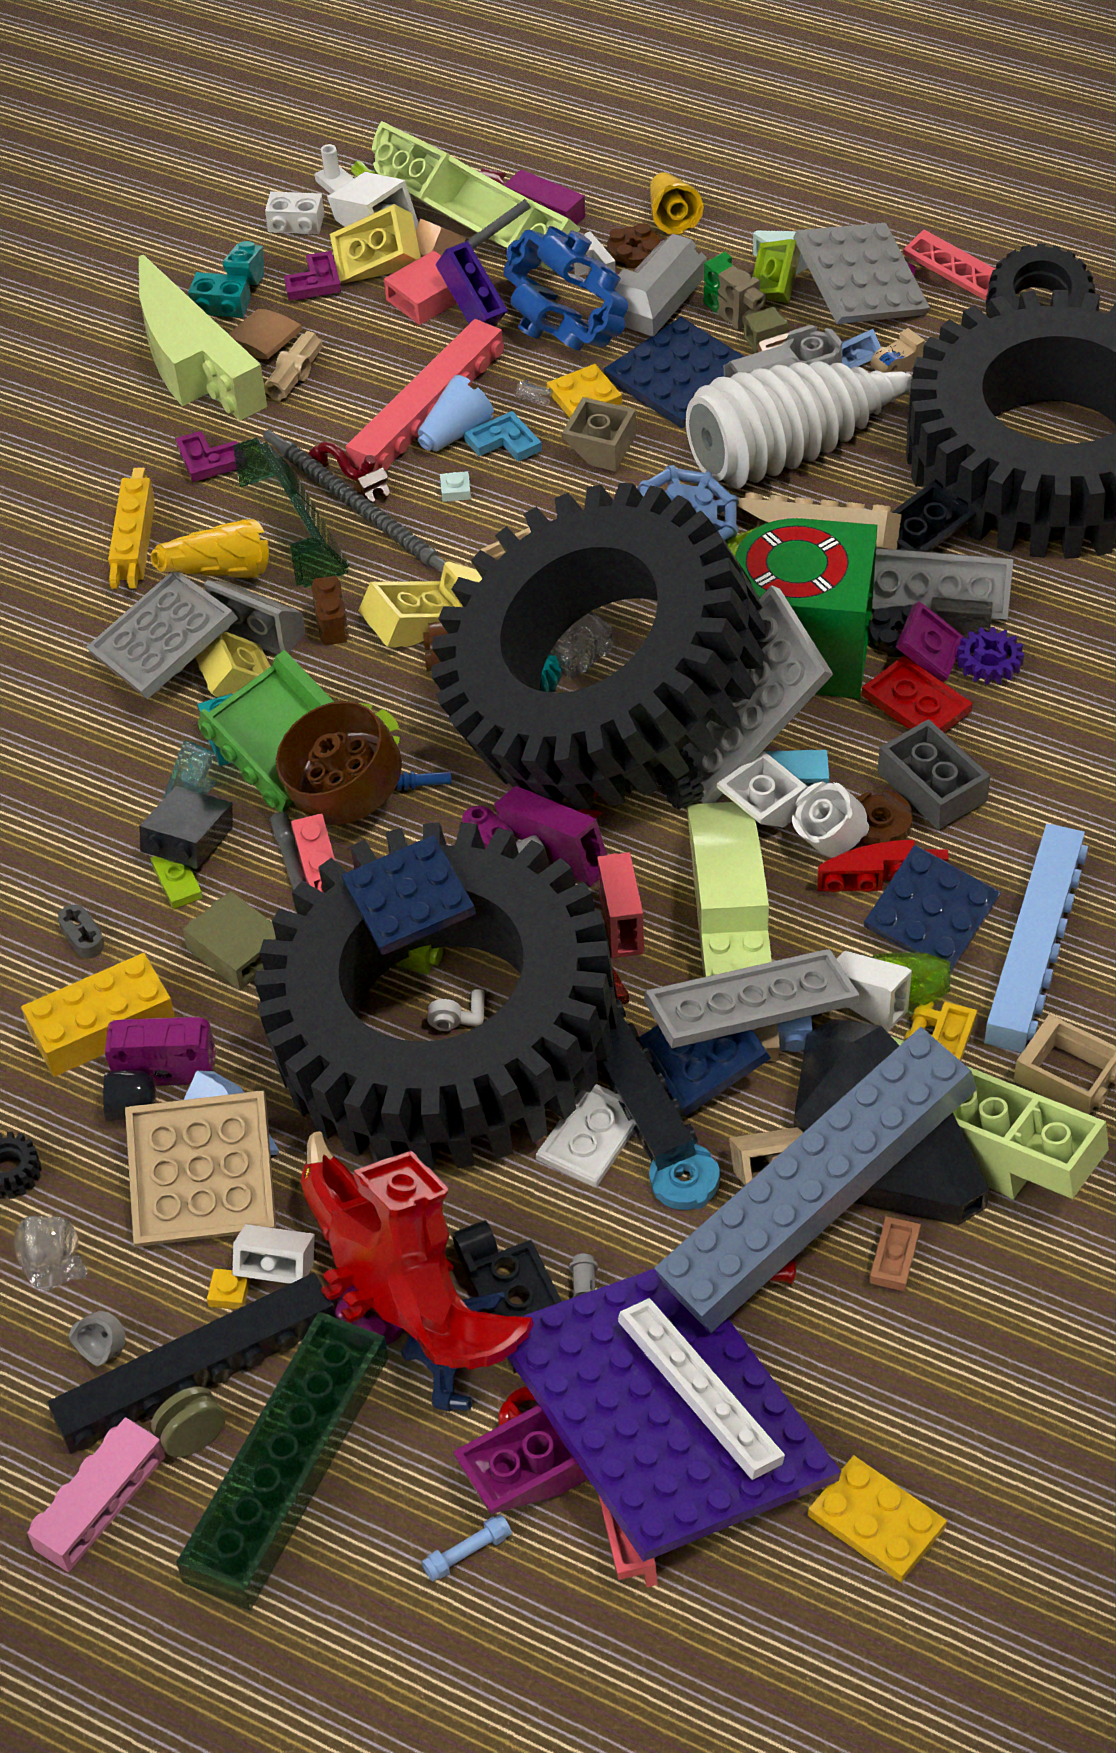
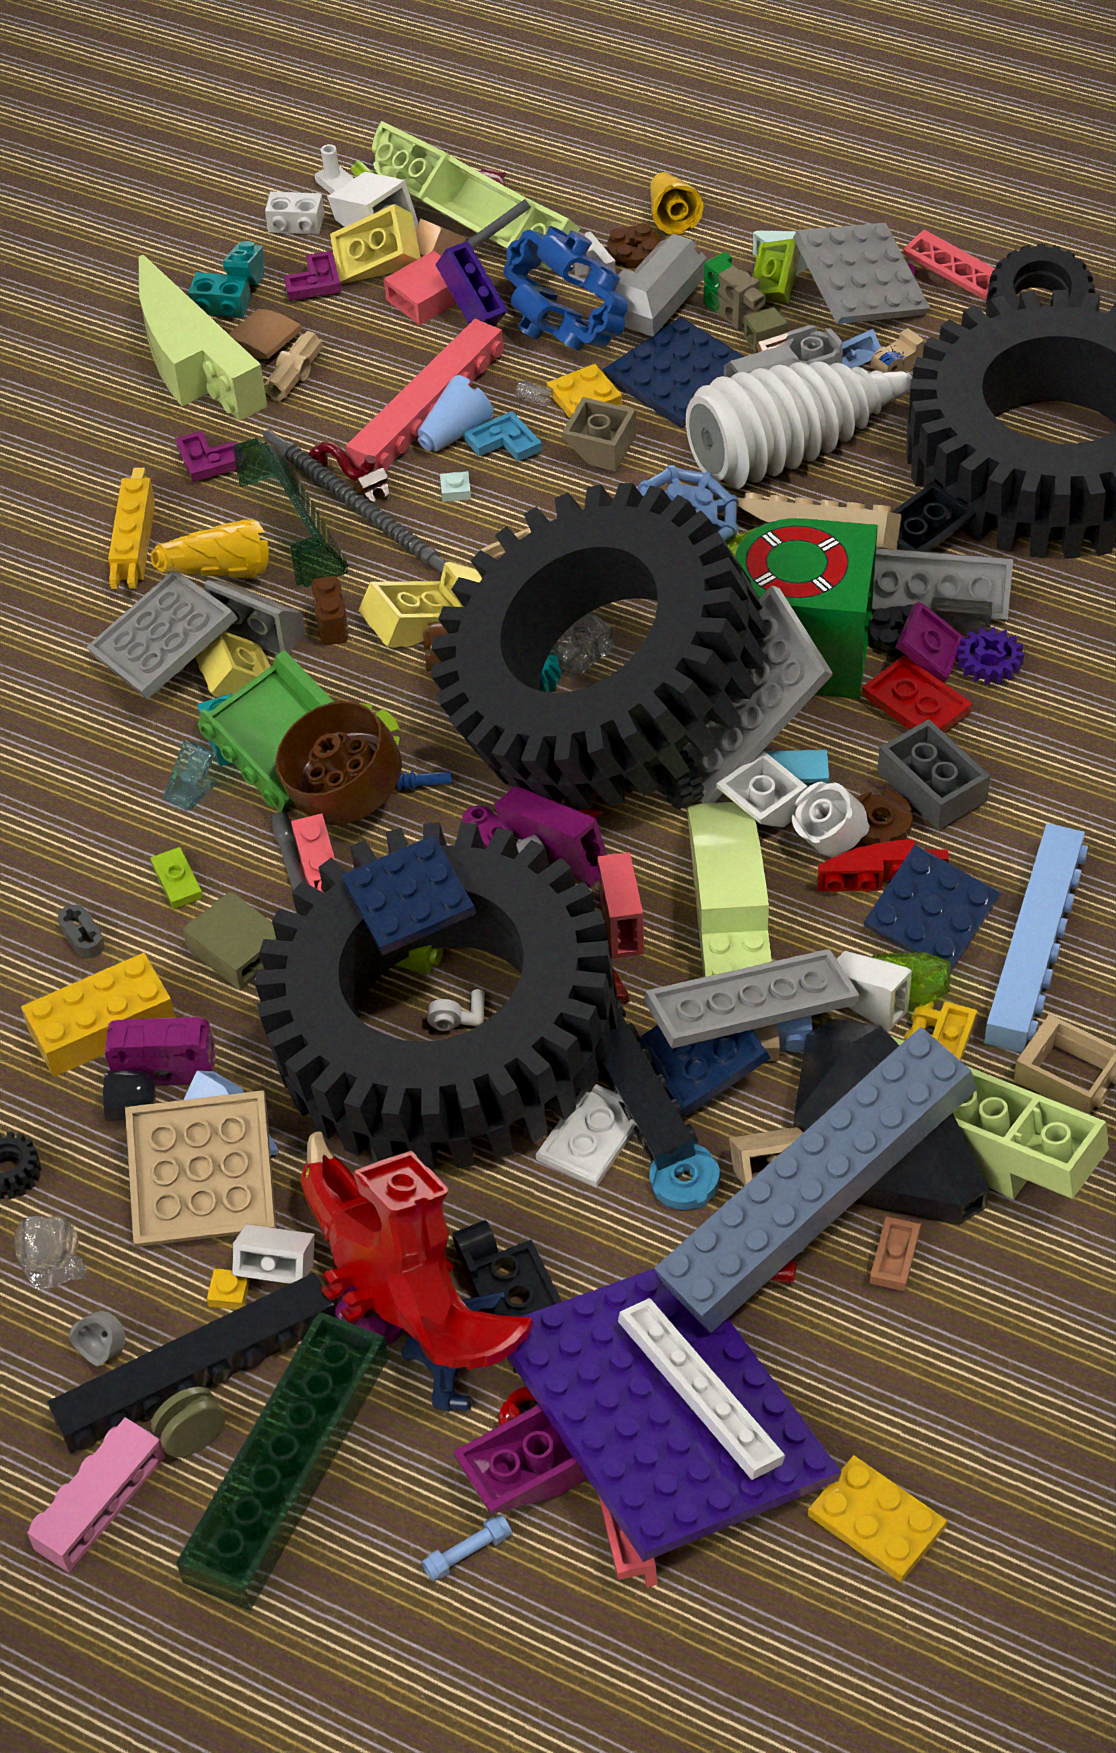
black brick [139,786,233,869] -> none
magenta brick [503,169,586,225] -> none
light grey pin [569,1254,598,1298] -> none

